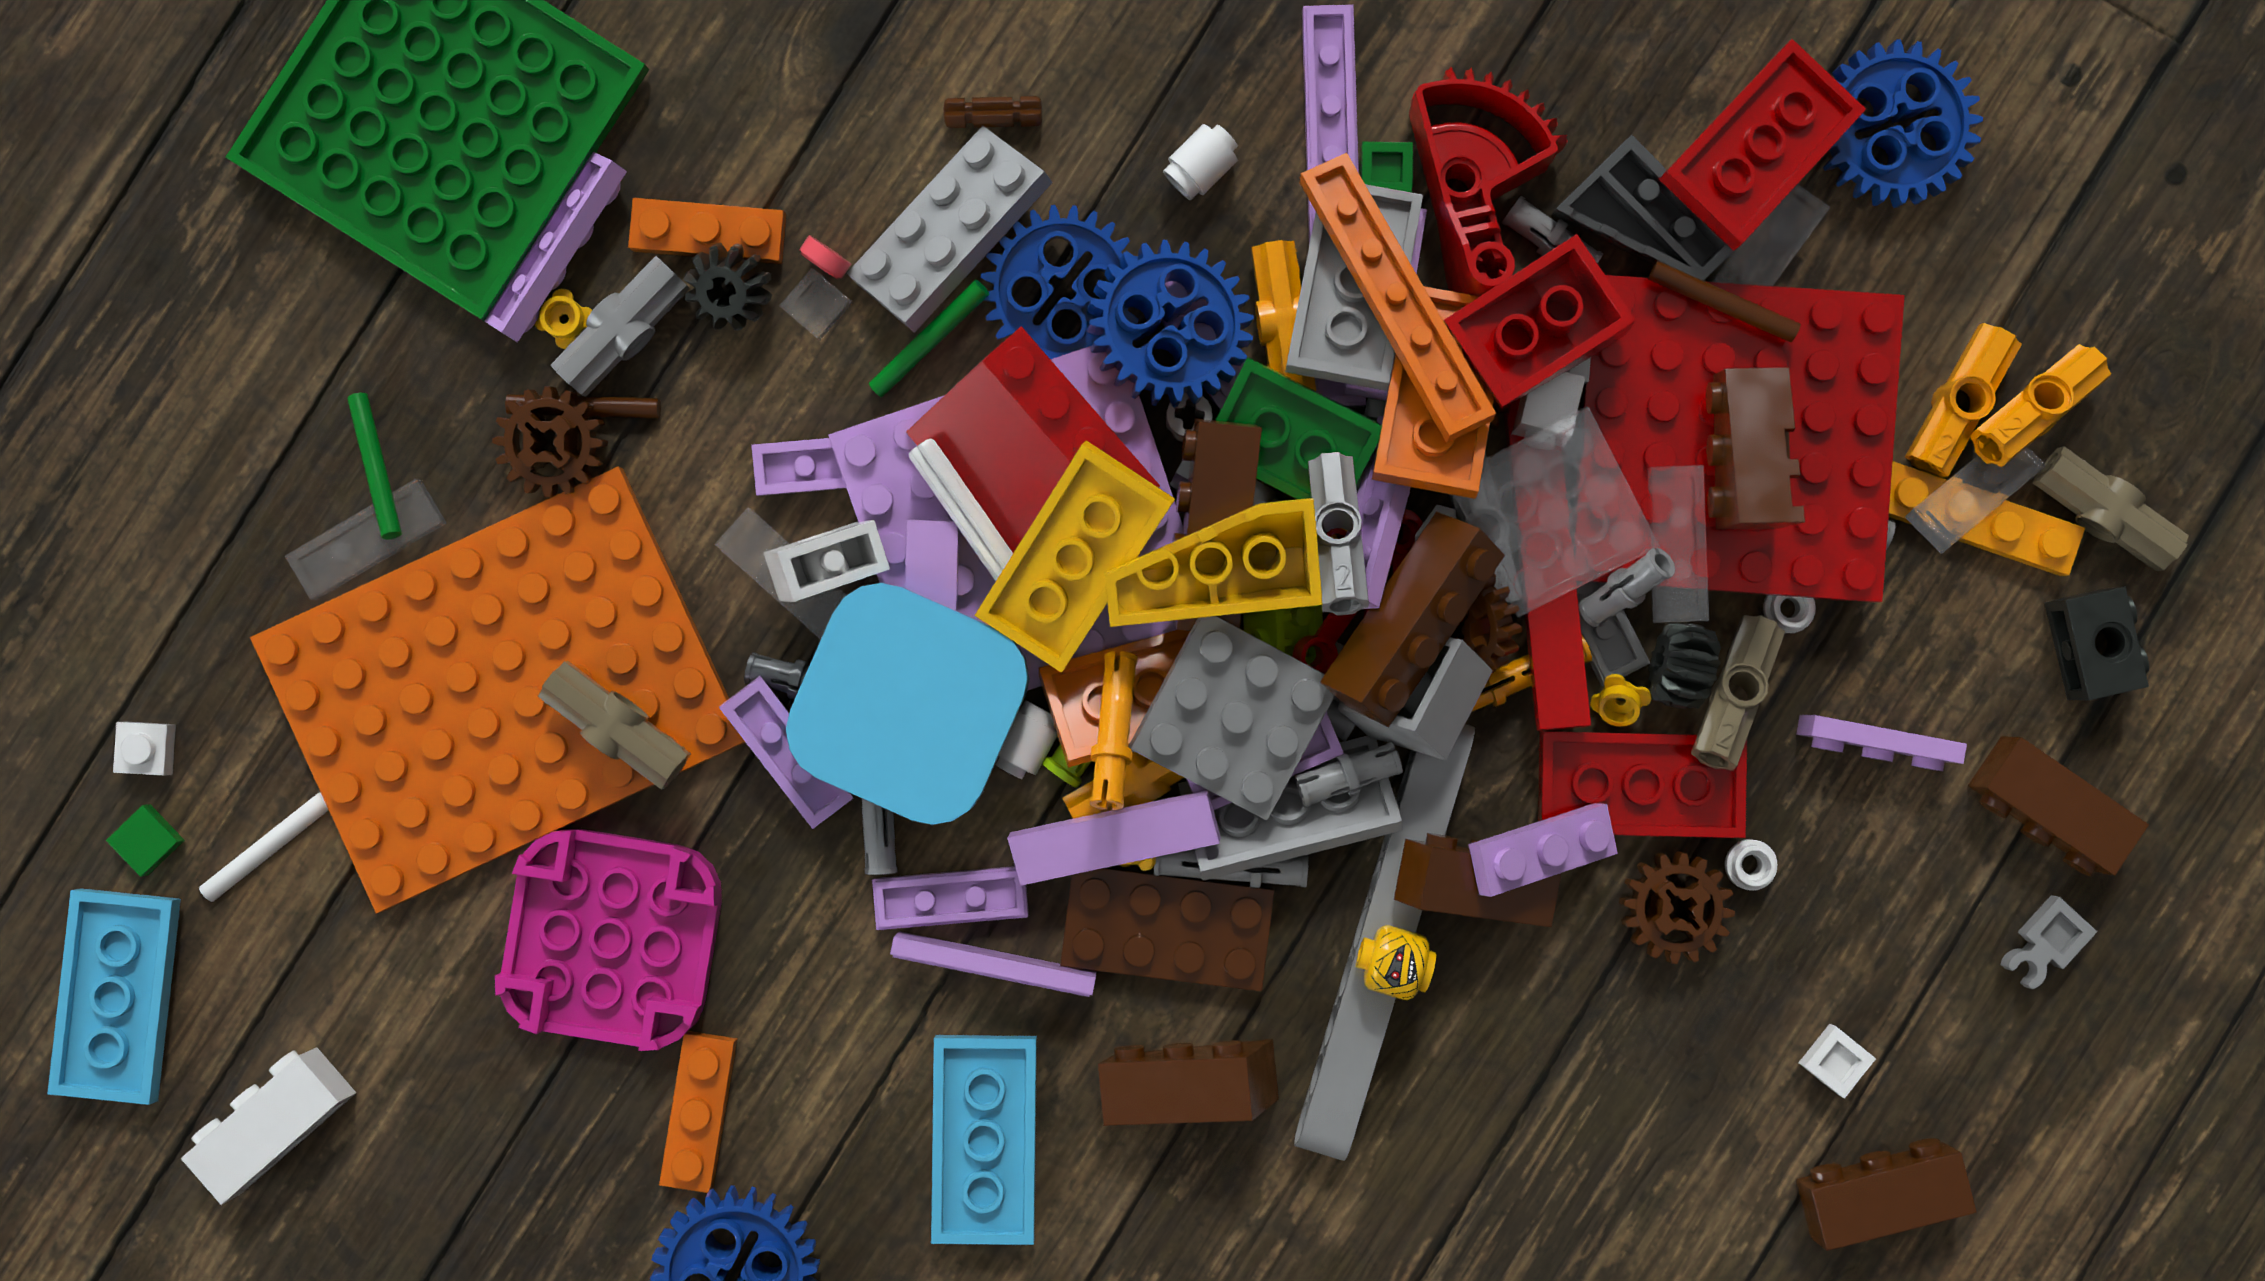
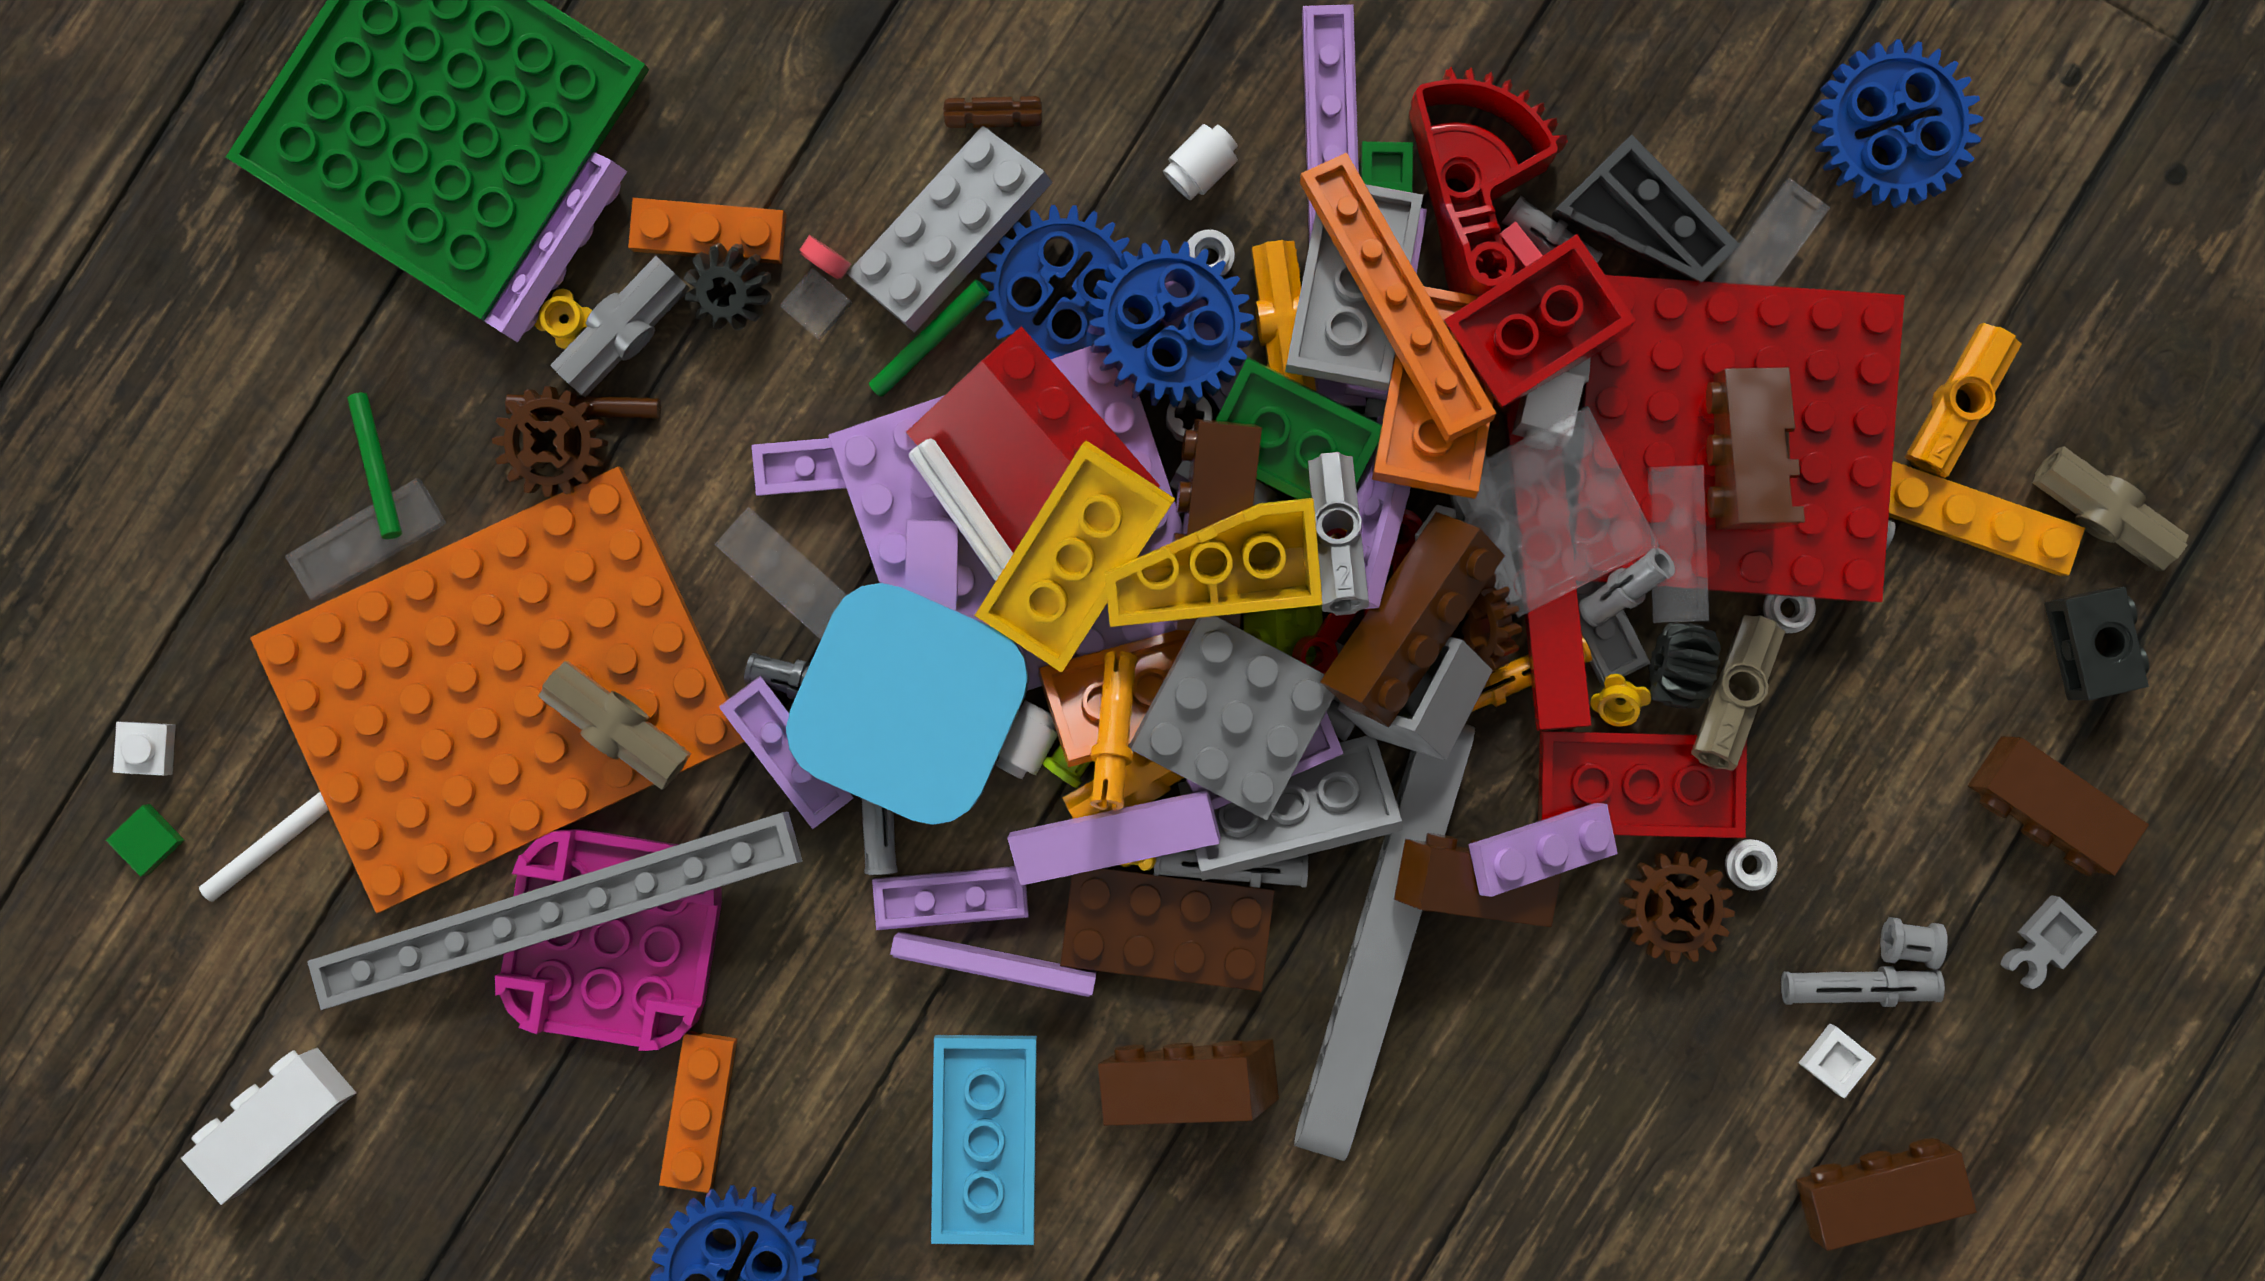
medium azure plate [47,888,181,1105] -> none
white brick [763,520,890,602] -> none
light grey pin [1294,742,1403,807] -> none
yellow head [1356,925,1436,1000] -> none
reddish brown bar [1648,260,1801,342] -> none
red plate [1659,39,1866,251] -> none
lavender plate [1796,715,1967,771] -> none
clear tile [1905,447,2046,555] -> none
light orange piece [1970,344,2112,467] -> none
none -> light grey plate [307,812,803,1010]
none -> white plate [1188,230,1235,277]
none -> coral plate [1500,221,1543,275]
none -> light grey pin [1781,966,1945,1007]
none -> light grey bush [1880,917,1948,969]

